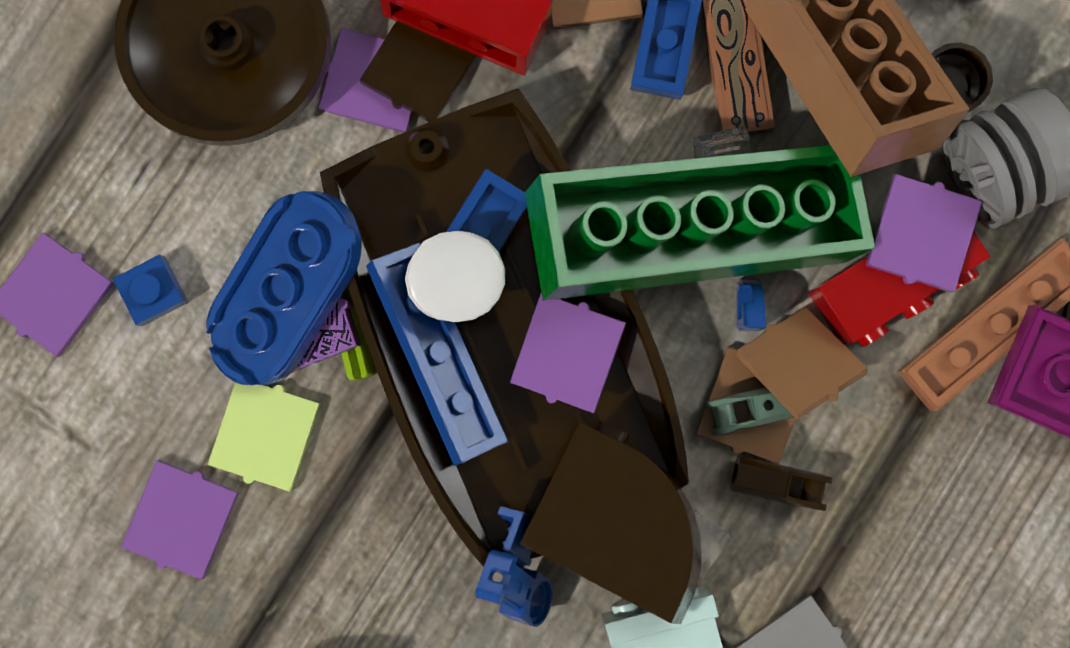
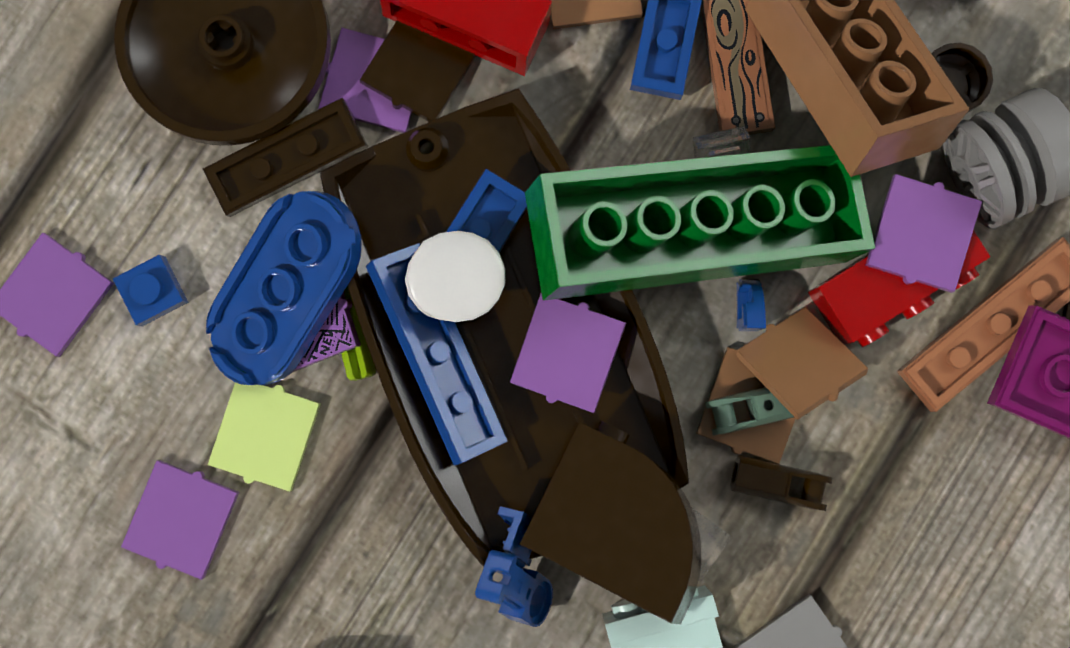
none -> dark brown tile [203,98,369,217]

